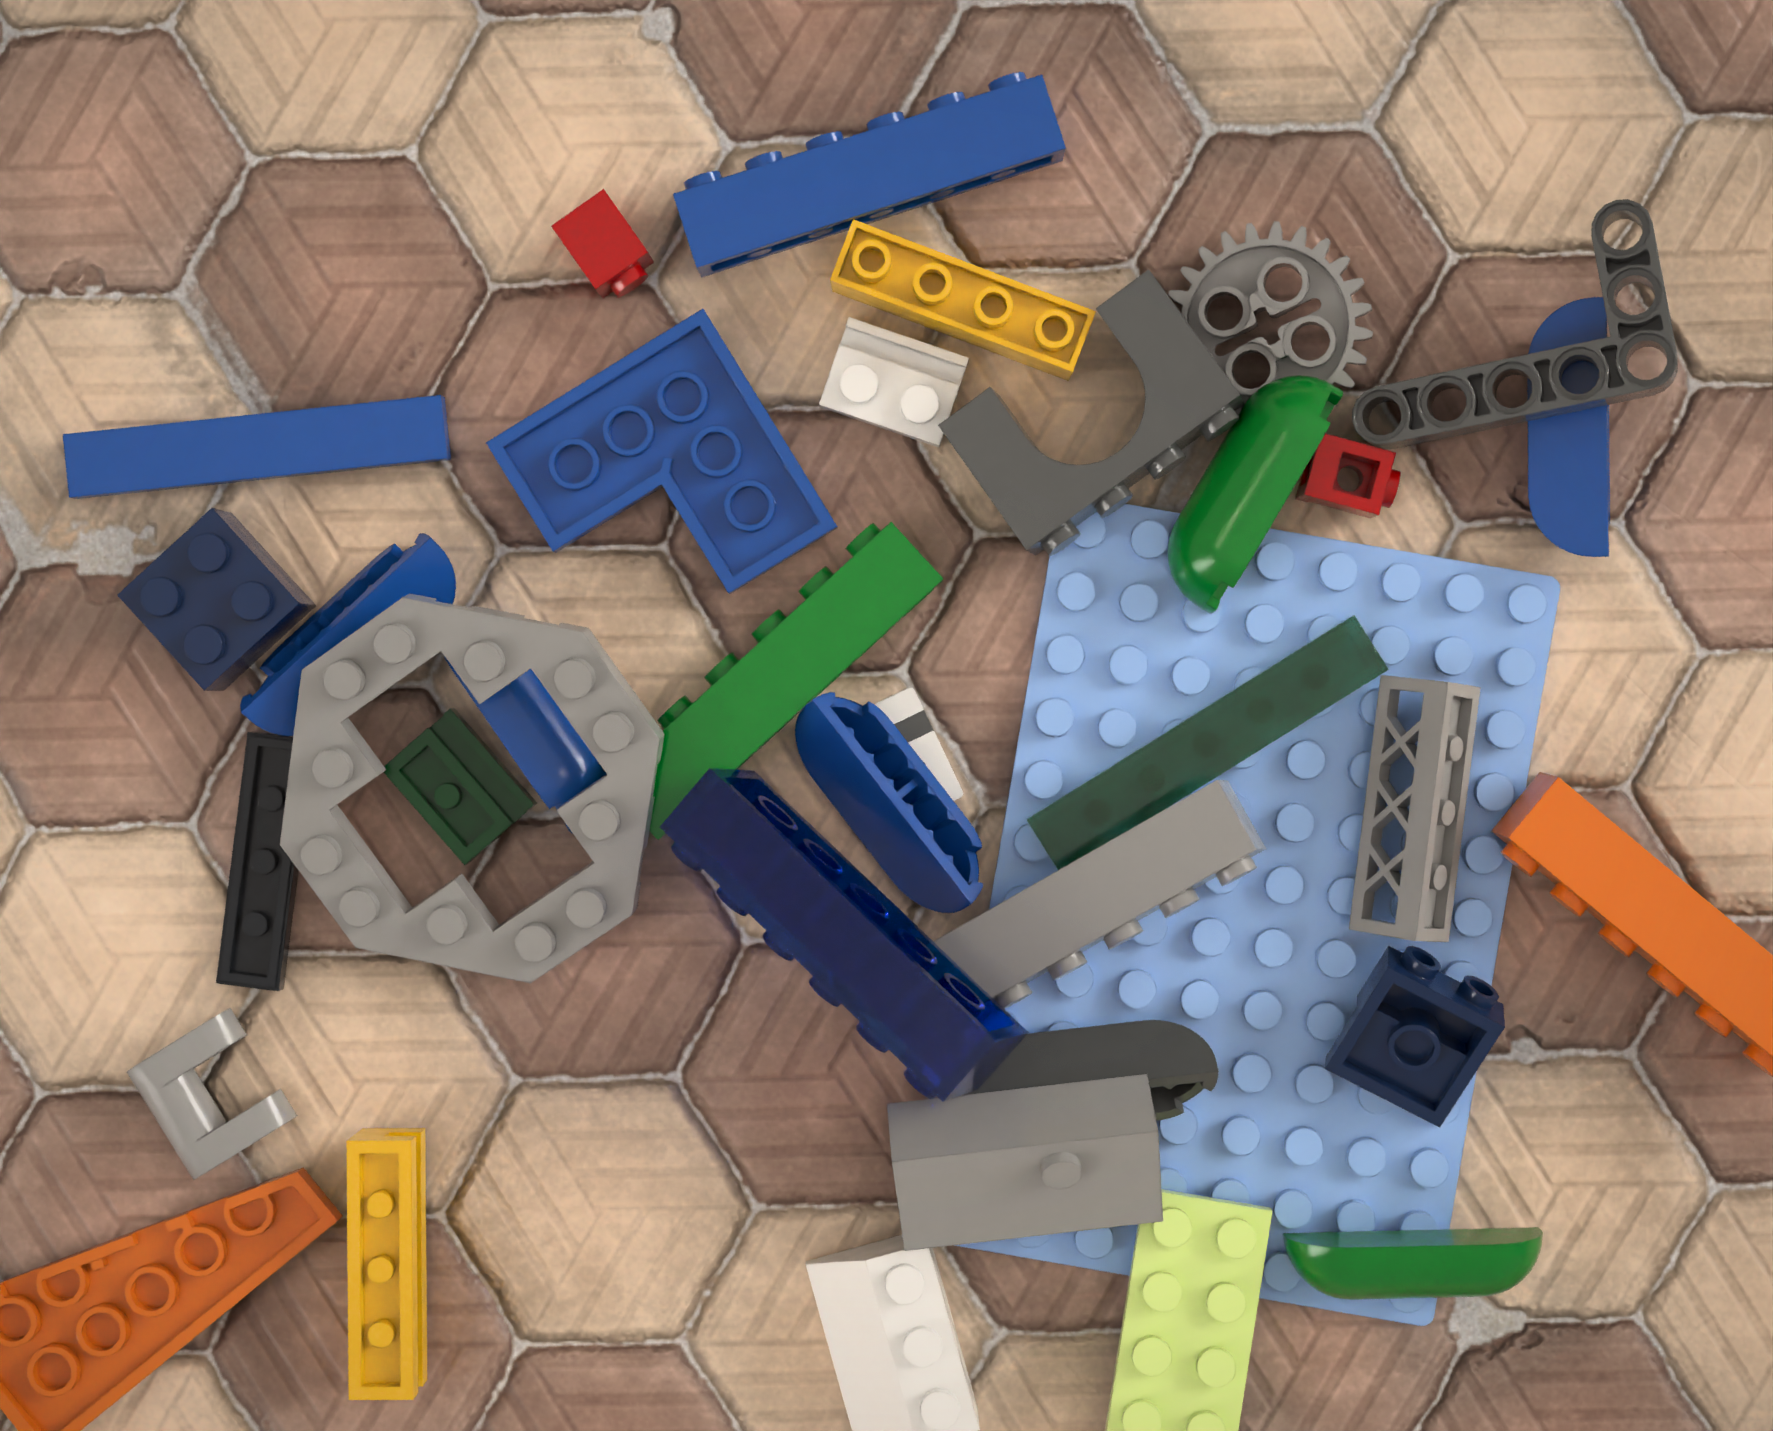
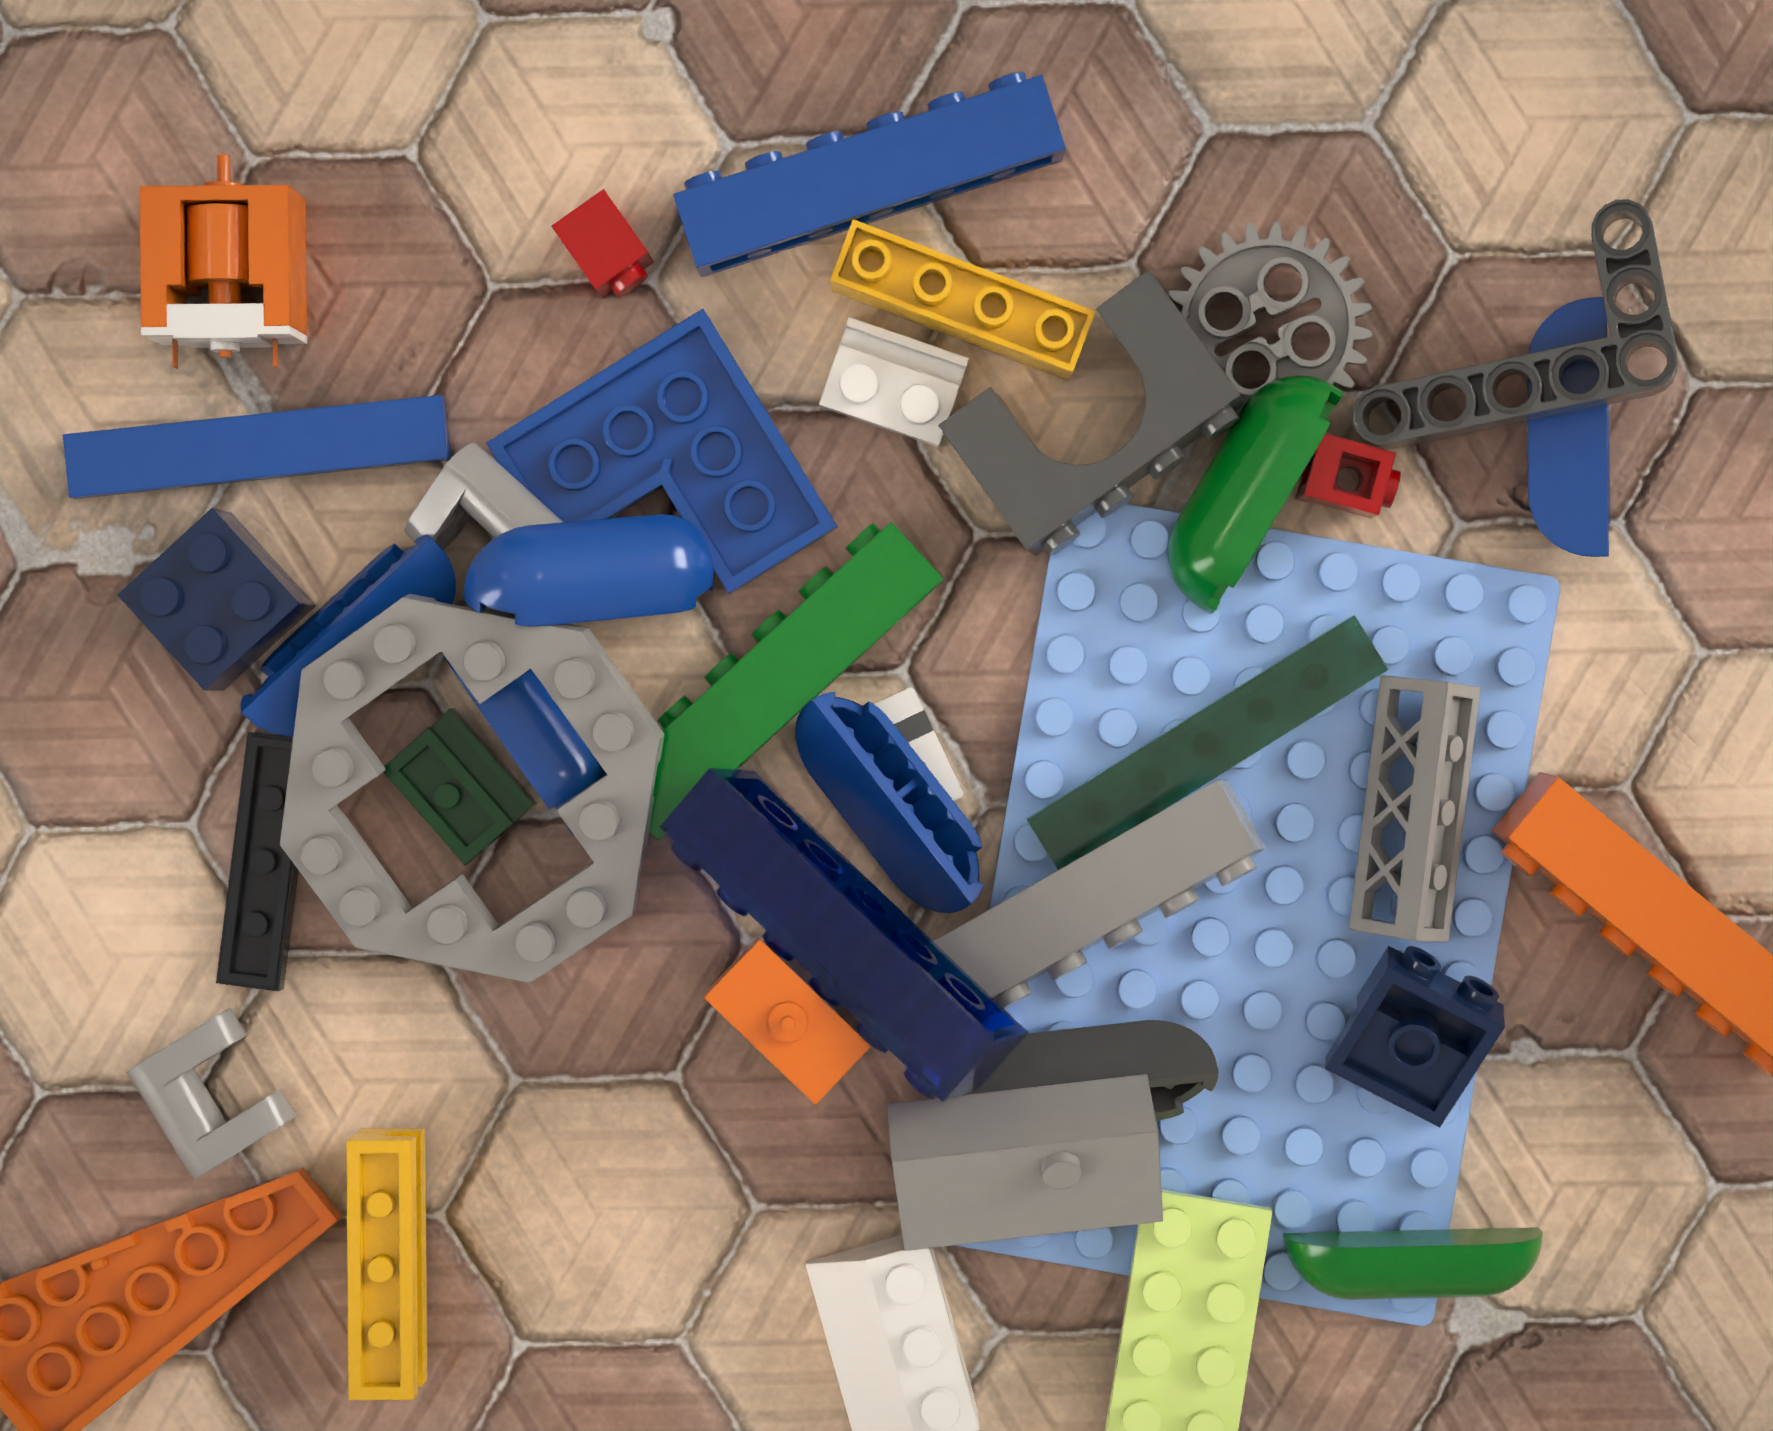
none -> orange piece [140,154,307,369]
none -> light grey connector [404,443,563,611]
none -> blue brick [464,514,715,626]
none -> orange piece [704,936,871,1105]

